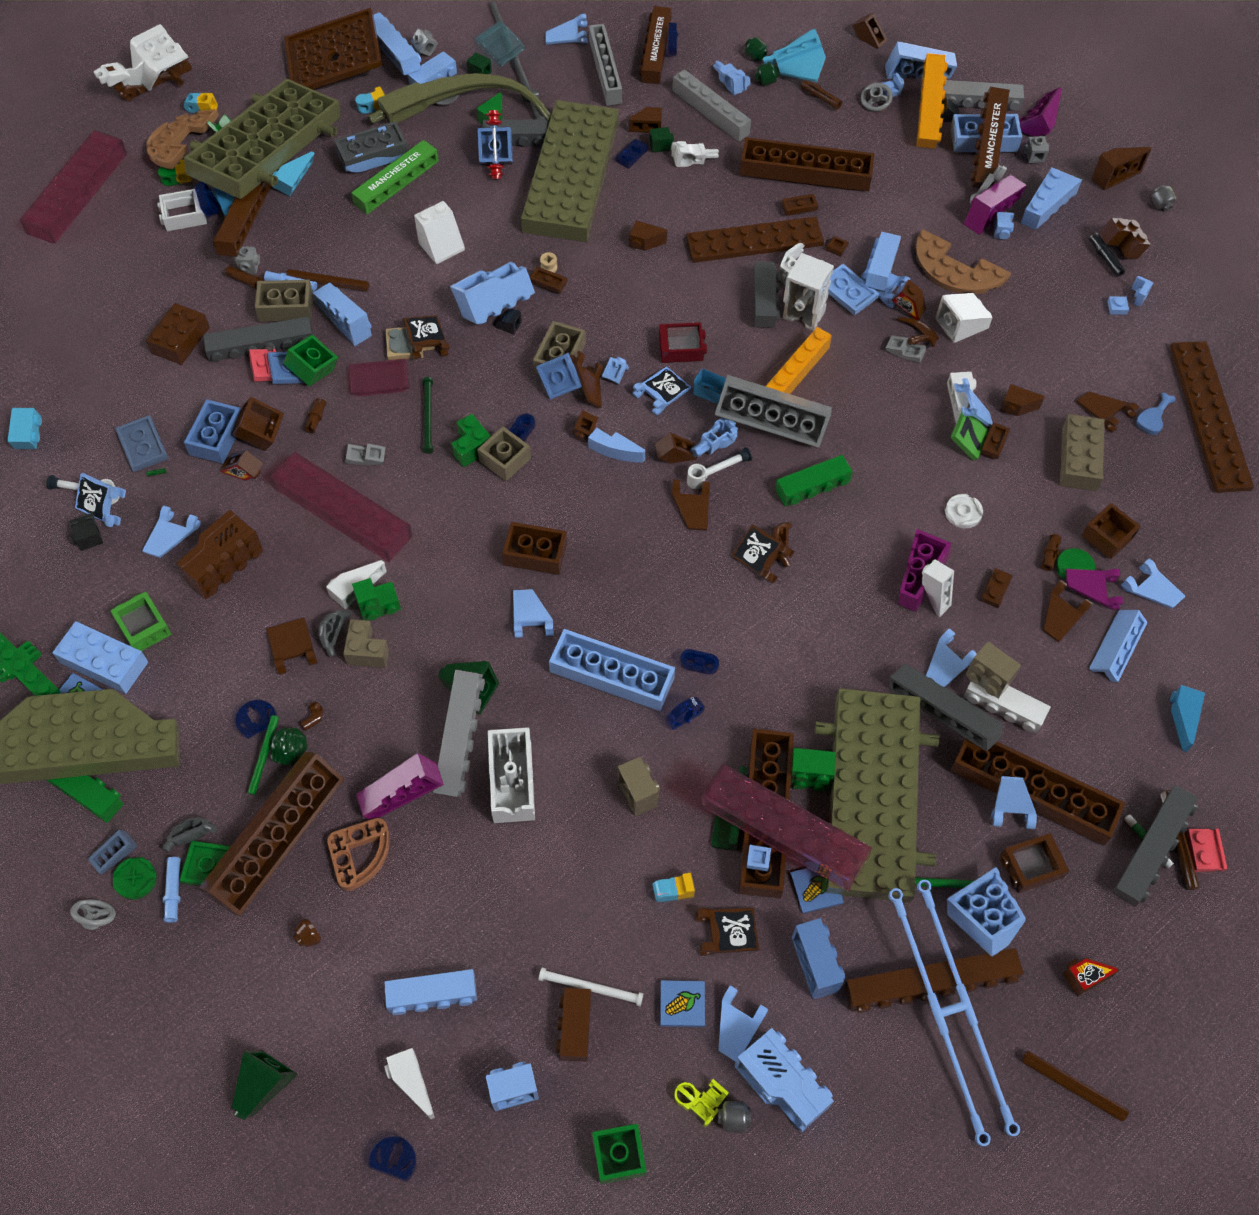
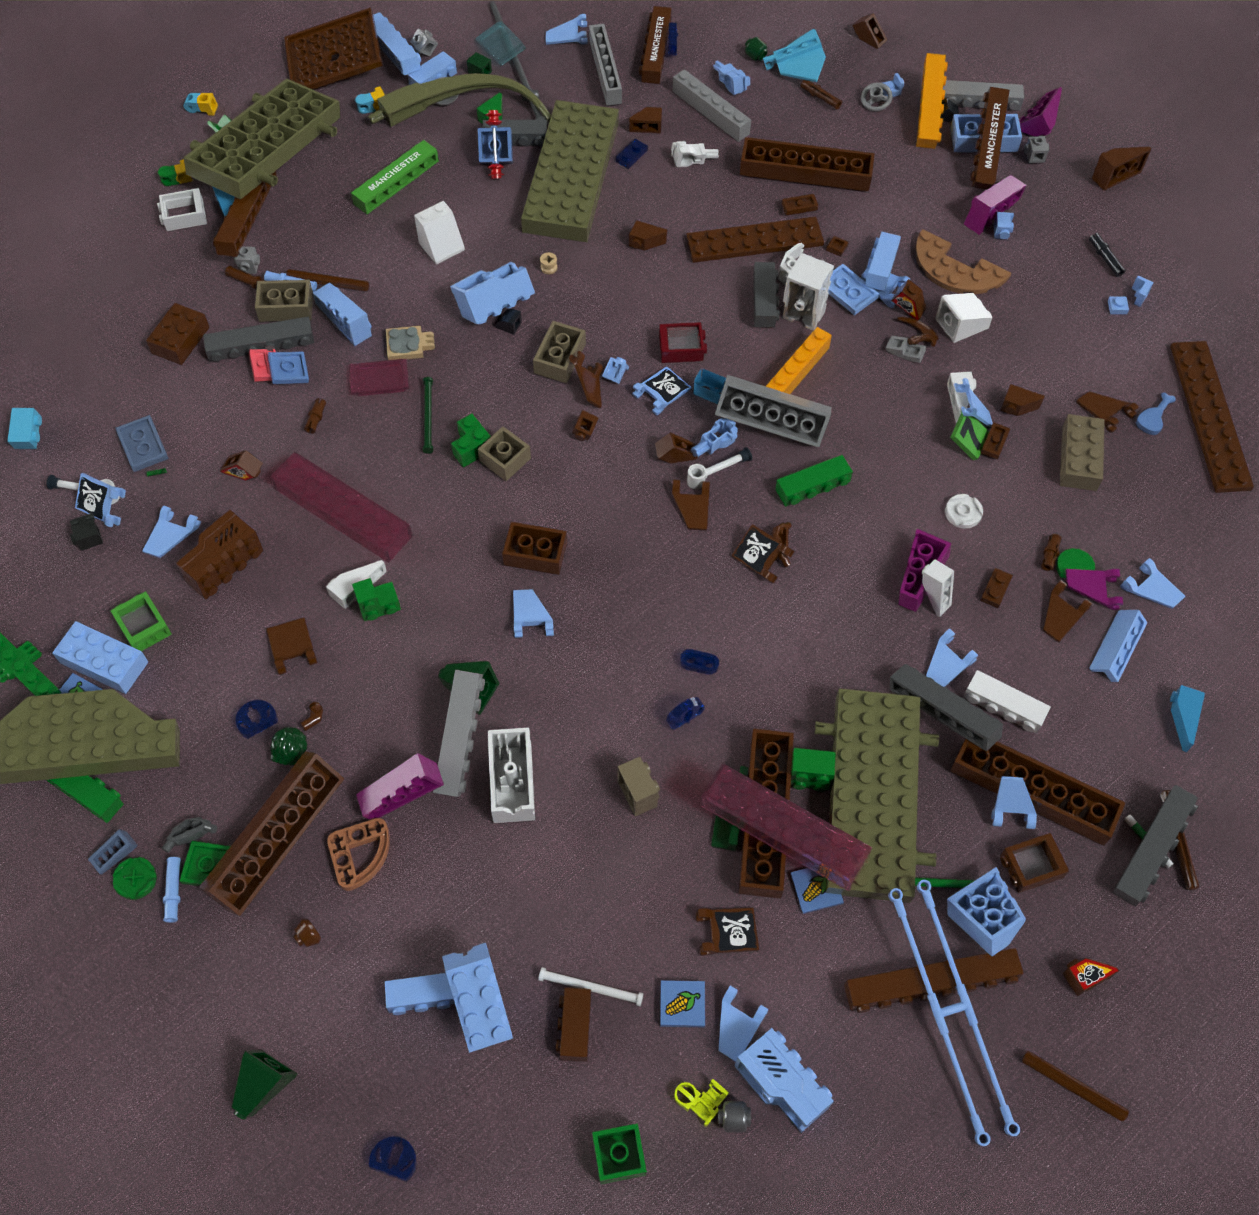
clear pink brick [20,130,127,244] -> none
light grey piece [70,899,116,930] -> none
white piece [94,24,192,101] -> none
medium nougat plate [146,110,219,169] -> none
medium blue brick [184,399,241,464] -> none
clear blue piece [194,182,219,217] -> none
reddish brown piece [232,397,284,451] -> none
green bar [247,715,279,795] -> none
medium azure slope [273,151,315,196] -> none
green brick [283,334,338,387] -> none
dark grey piece [318,610,351,657] -> none
dark grey piece [334,121,408,172] -> none
dark tan brick [344,619,389,668] -> none
light grey slope [345,443,385,465] -> none
white slope [384,1048,435,1119] -> none
flag [403,315,450,359] -> none
light blue brick [486,1062,539,1111] -> none
clear blue plate [509,413,535,442] -> none
reddish brown plate [530,266,567,294] -> none
medium blue tile [536,353,582,400] -> none
light blue brick [549,629,675,711] -> none
light blue slope [588,428,645,463] -> none
dark green brick [649,127,674,153] -> none
leg [652,872,695,902] -> none
light blue plate [746,845,771,871] -> none
dark green head [755,63,779,86] -> none
medium blue brick [791,918,845,1000] -> none
light blue wedge [885,41,957,79] -> none
dark tan brick [966,641,1022,699] -> none
light grey piece [970,165,1007,205] -> none
light blue wedge [1021,167,1082,230] -> none
reddish brown piece [1081,503,1141,559] -> none
reddish brown brick [1099,218,1151,259] -> none
flat silver head [1151,185,1176,211] -> none
coral plate [1186,829,1227,872] -> none
none -> light blue piece [442,943,513,1053]

